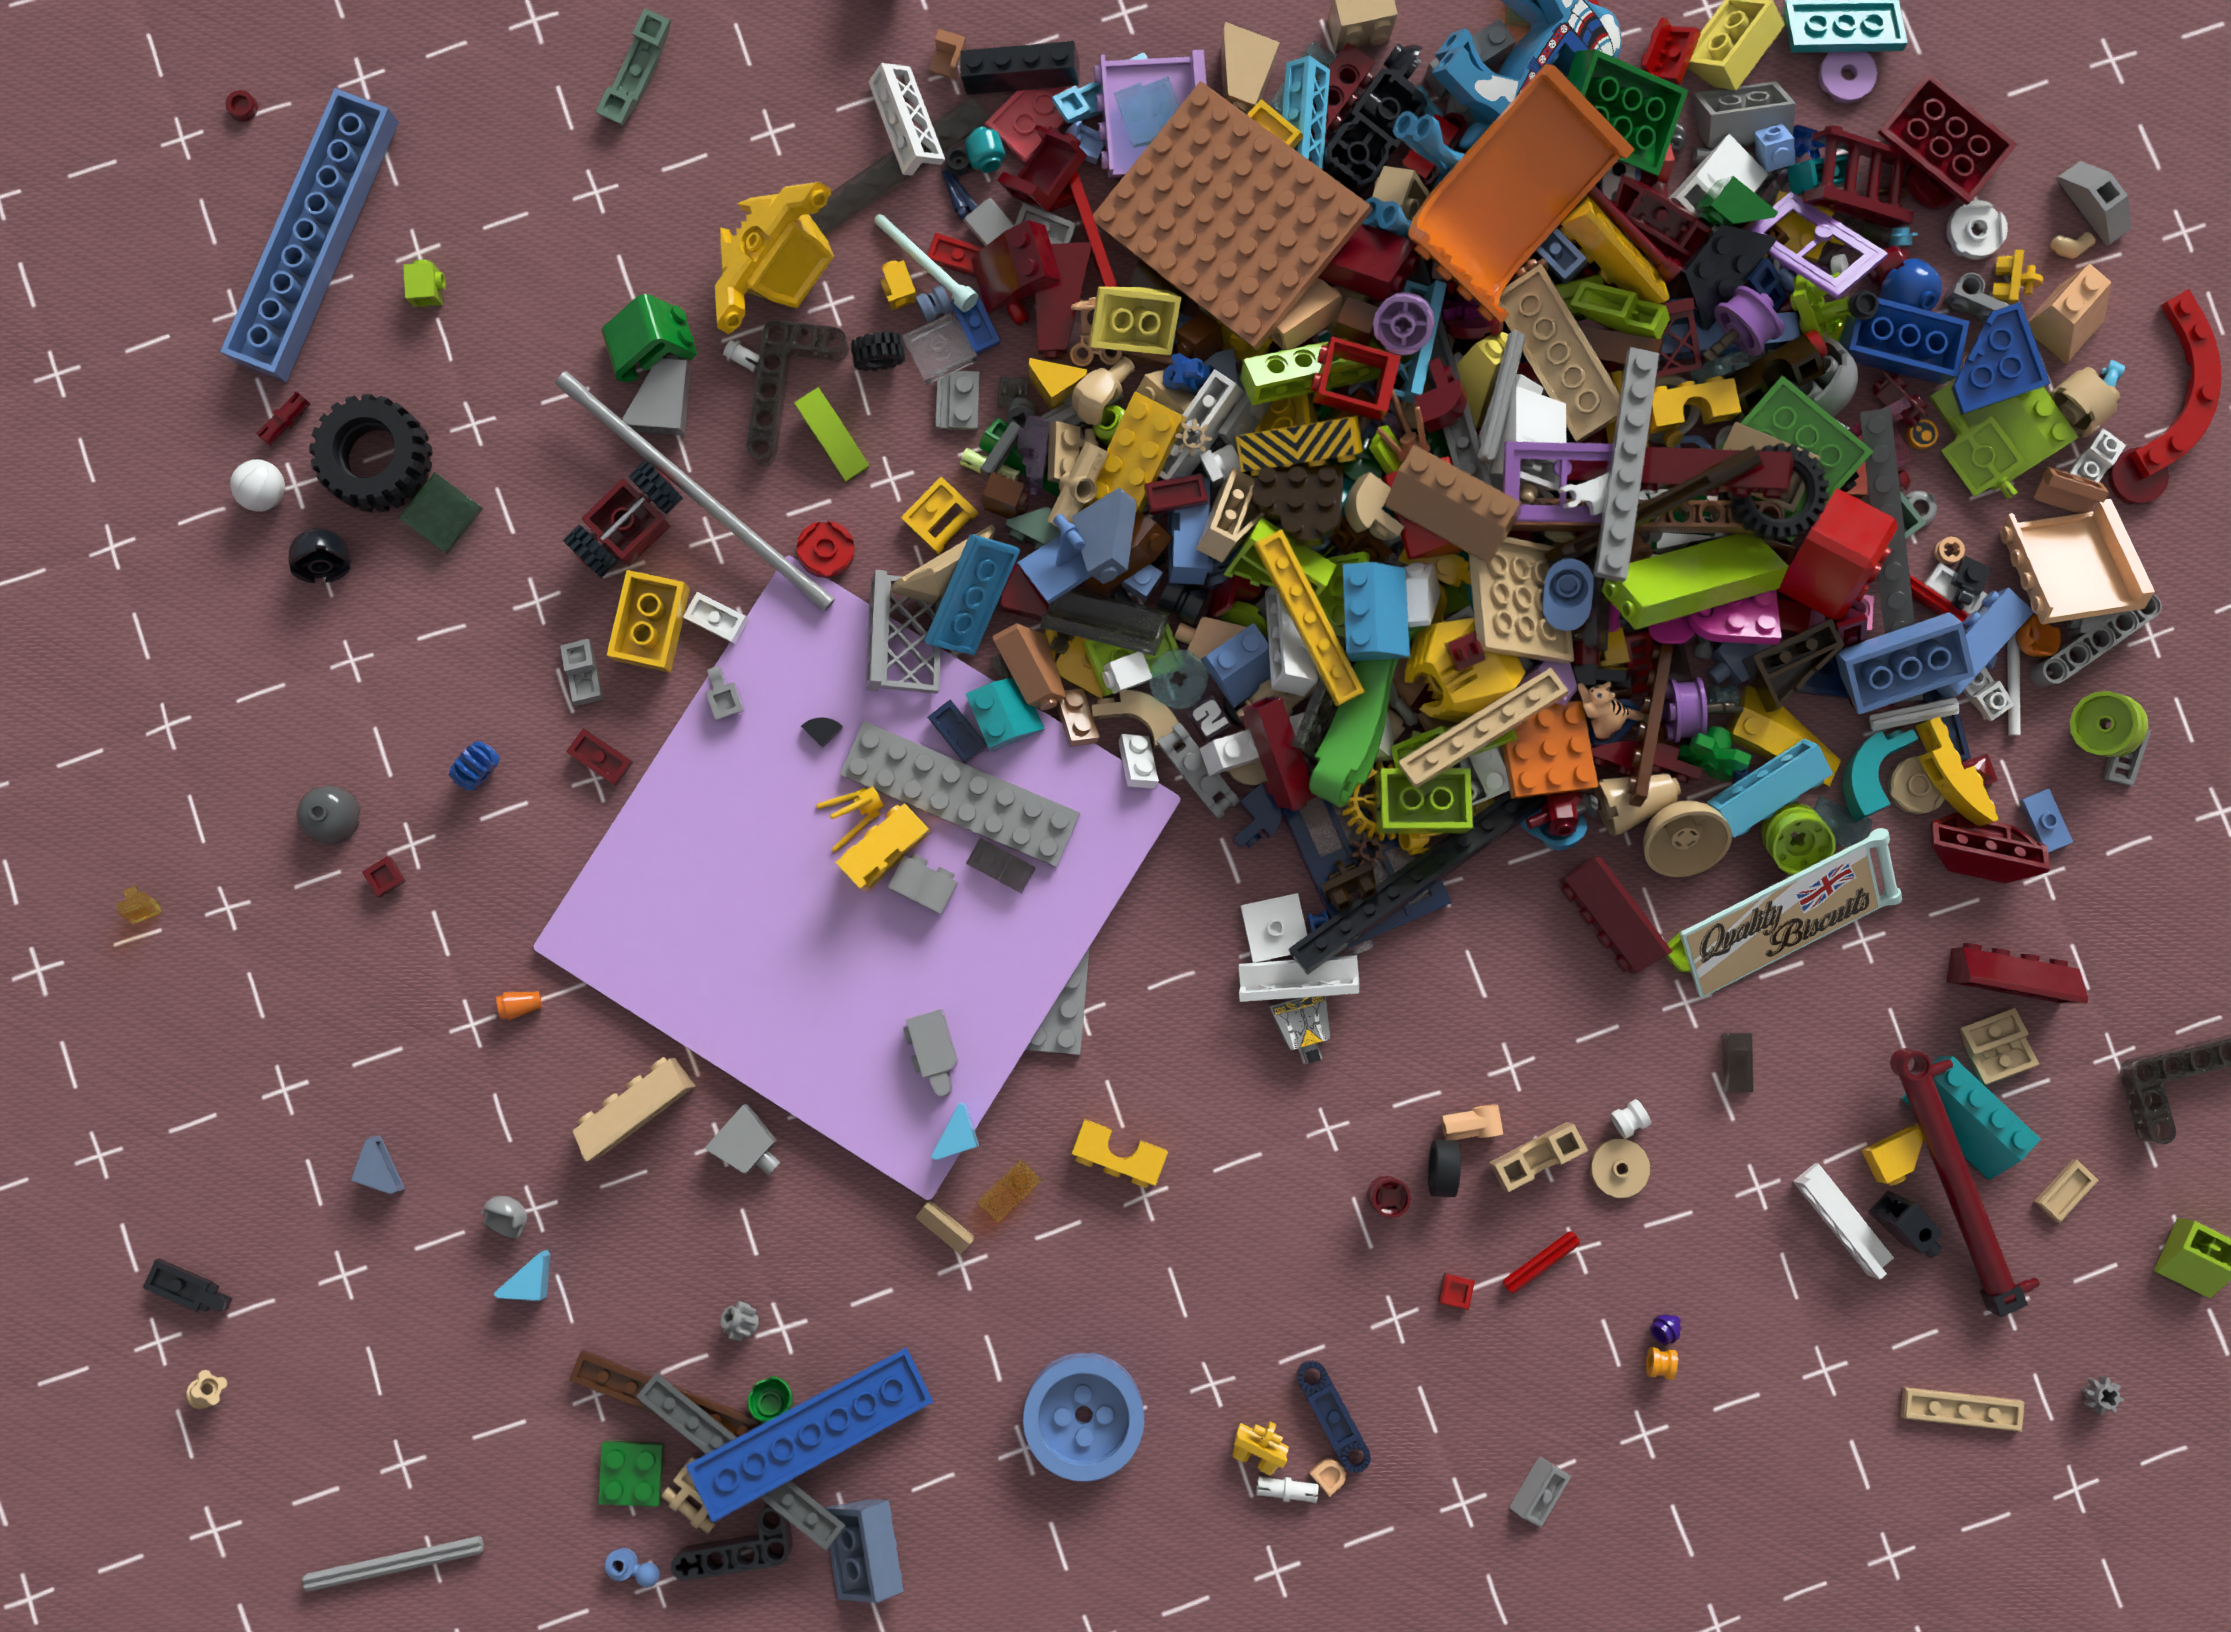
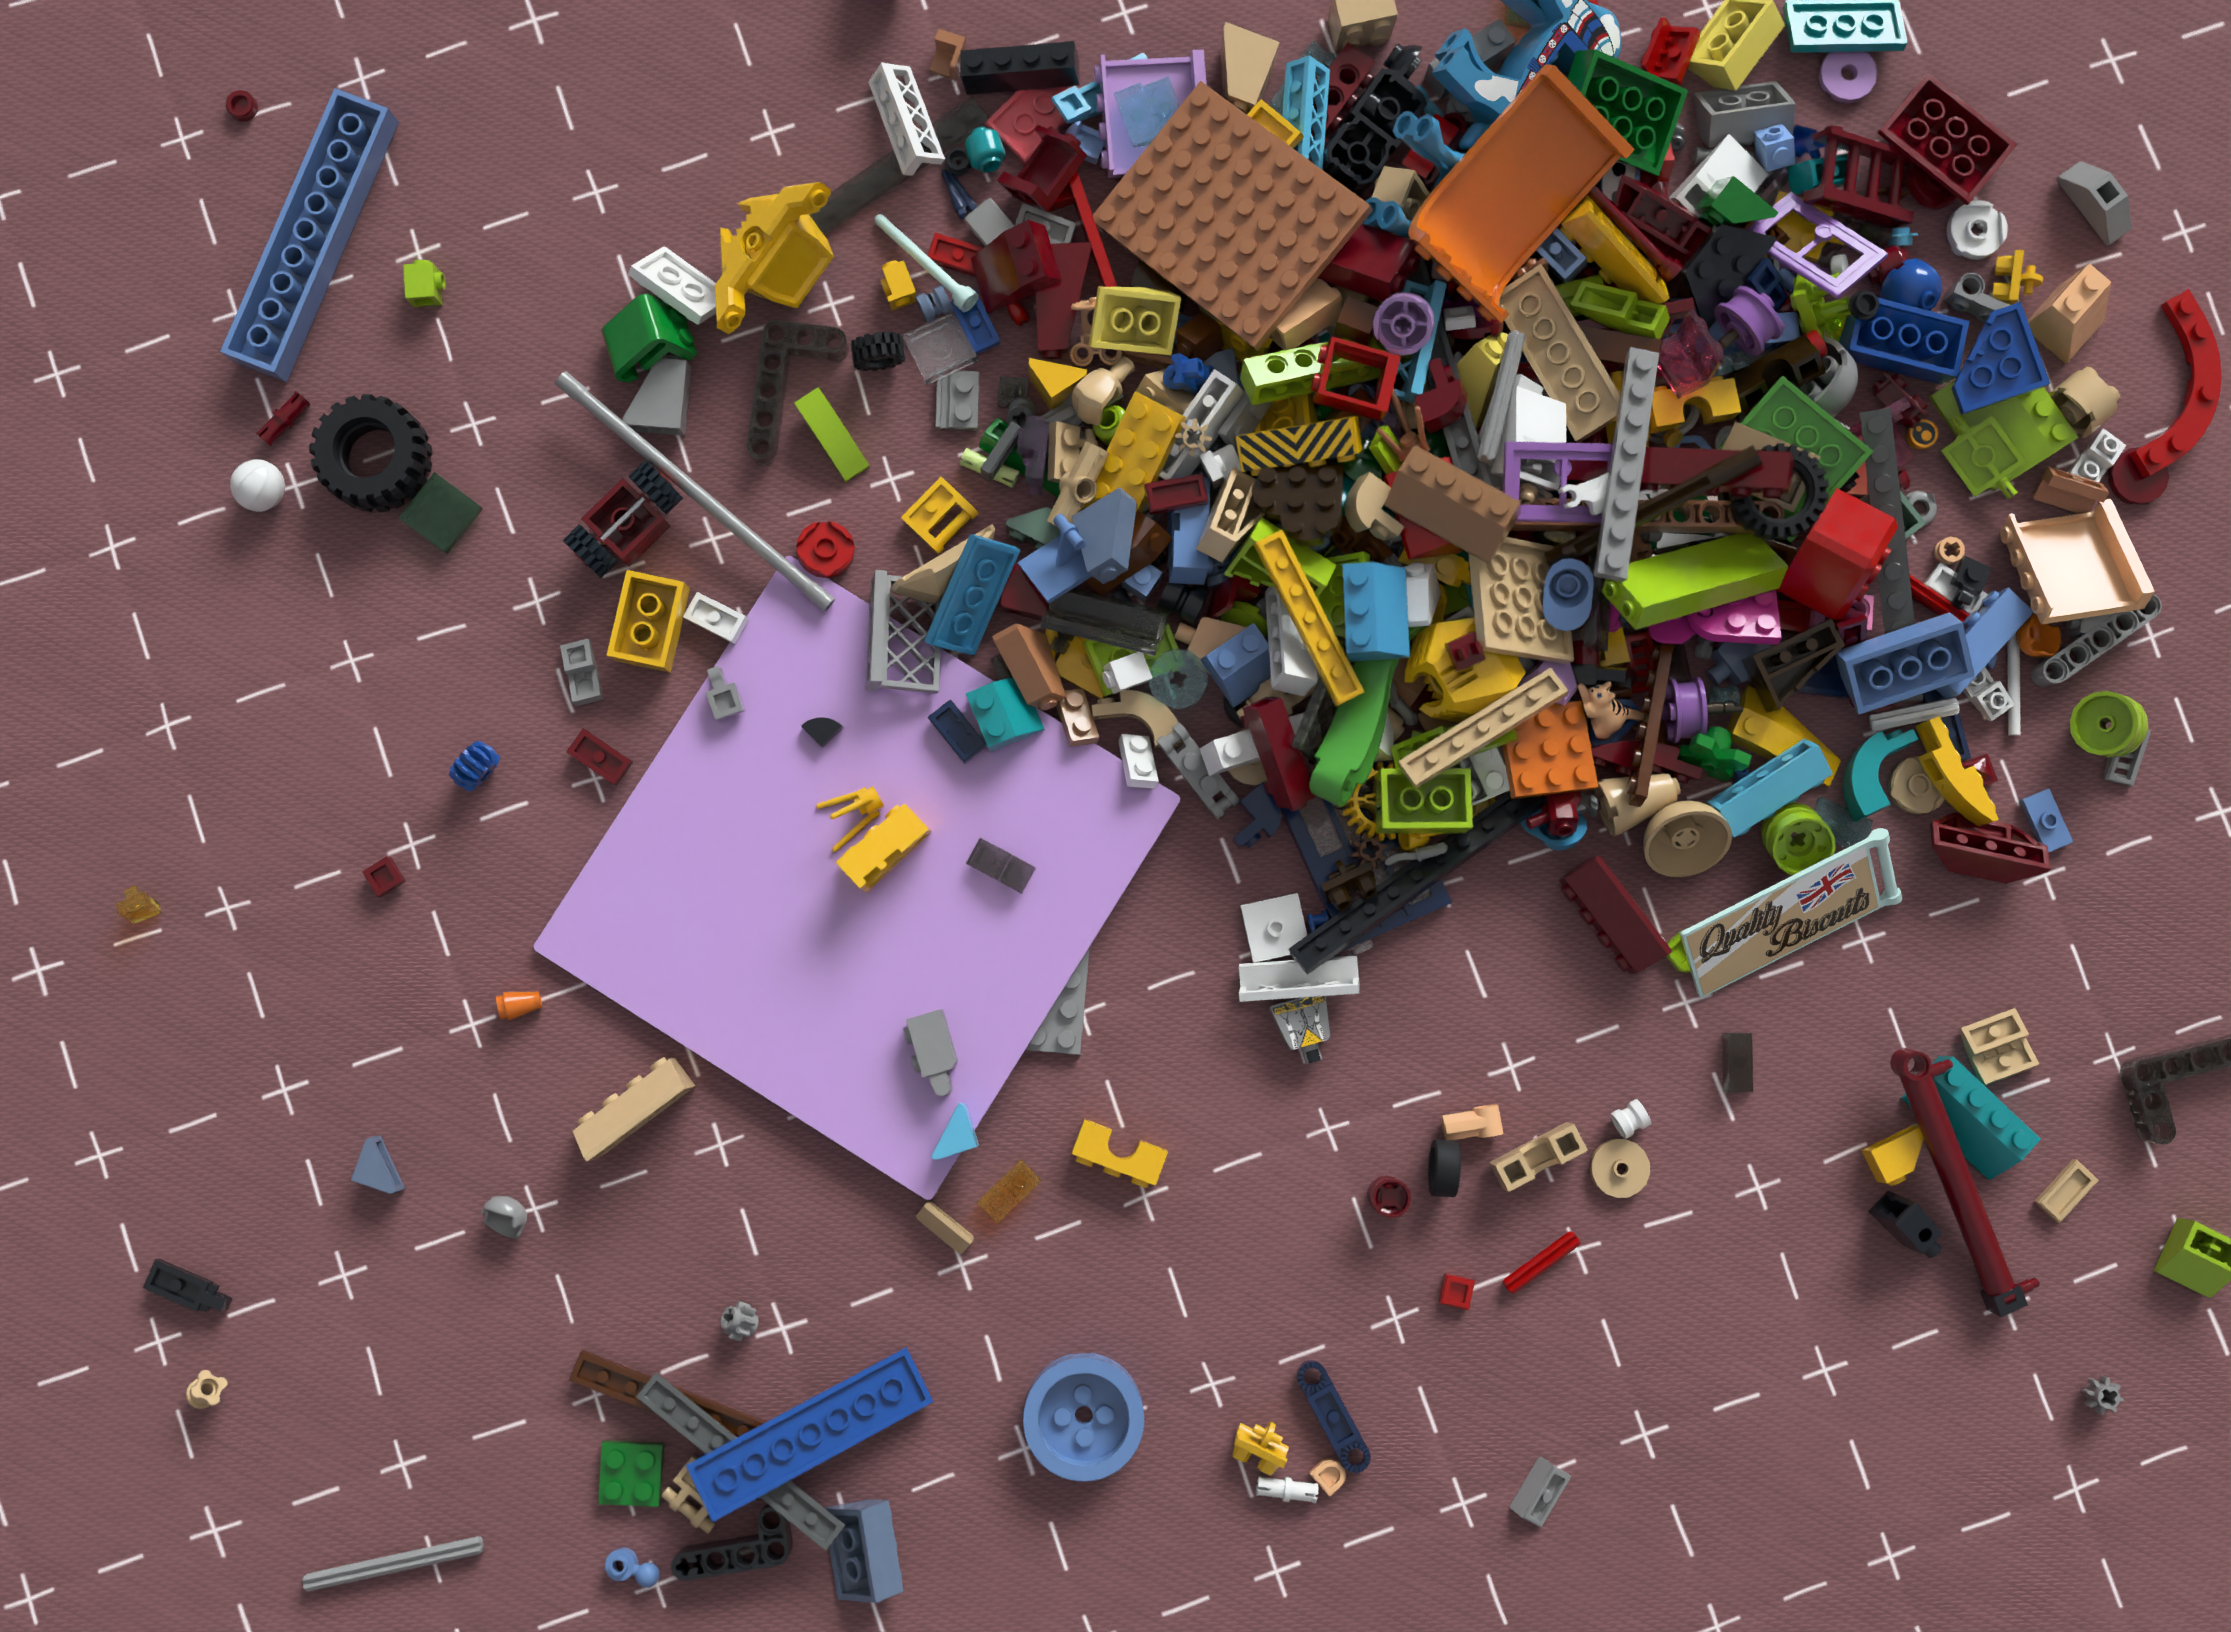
black cylinder [288,528,351,583] -> none
dark grey cylinder [296,785,360,844] -> none
medium azure slope [493,1250,551,1301] -> none
sand green slope [595,8,671,126] -> none
light grey torso [705,1104,781,1176] -> none
white pin [723,340,762,373] -> none
green hair [747,1376,793,1424] -> none
light grey plate [840,721,1080,868] -> none
light grey brick [888,854,958,915] -> none
reddish brown brick [982,471,1030,519] -> none
brick [1187,695,1231,743] -> none
light orange wheel [1646,1347,1678,1380] -> none
dark purple plate [1650,1314,1681,1345] -> none
white fence [1793,1163,1894,1279] -> none
tan tile [1900,1387,2024,1432] -> none
dark red slope [1946,943,2088,1004] -> none
tan arm [2051,232,2096,259] -> none
medium azure arm [2101,359,2125,387] -> none
none -> white plate [628,246,716,325]
none -> light grey piece [1385,842,1448,866]
none -> white tile [1443,306,1476,331]
none -> clear pink bracket [1657,310,1724,399]

